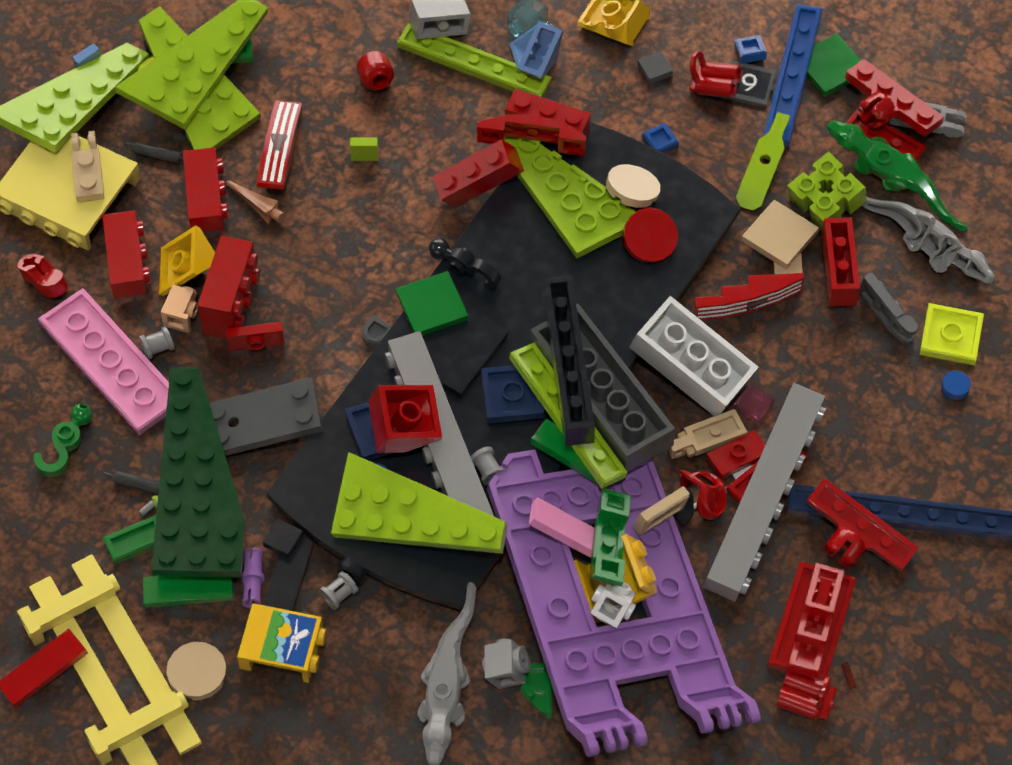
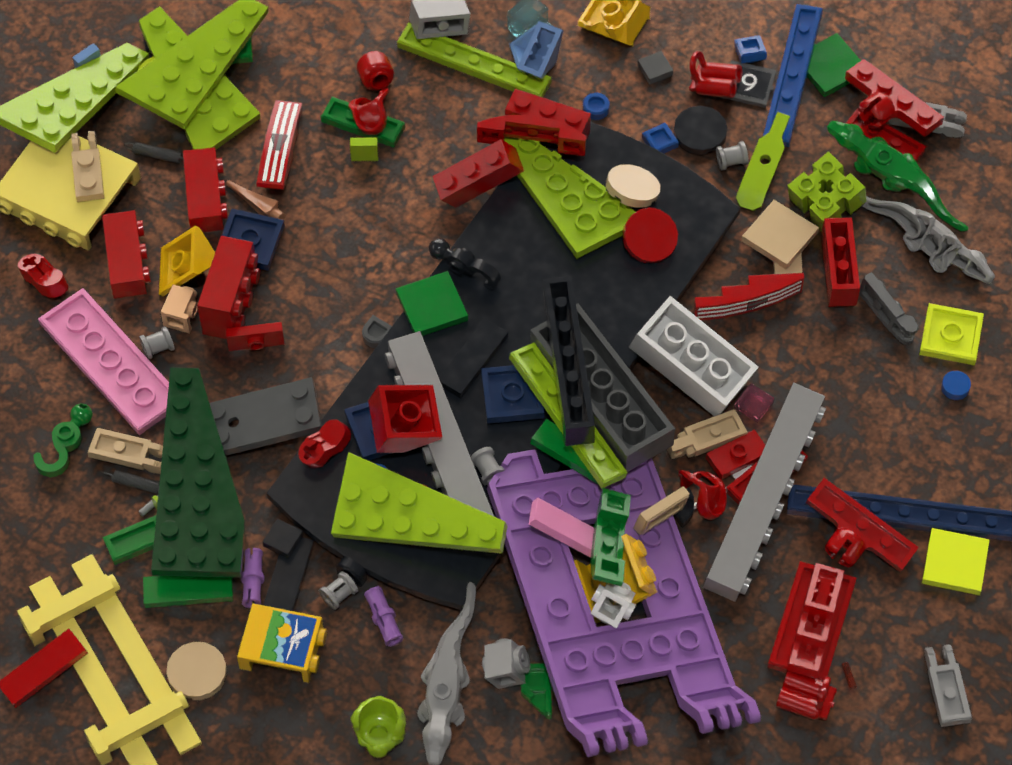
none -> tan hinge [87,428,163,474]
none -> dark blue plate [222,209,285,271]
none -> red piece [298,419,351,468]
none -> green tile [321,97,405,148]
none -> red piece [348,88,389,135]
none -> lime hair [351,696,406,758]
none -> medium lavender pin [364,586,403,647]
none -> blue tile [583,93,610,120]
none -> black tile [673,106,728,155]
none -> light grey bush [716,141,749,171]
none -> neon yellow tile [922,528,989,596]
none -> light grey hinge [924,645,972,727]

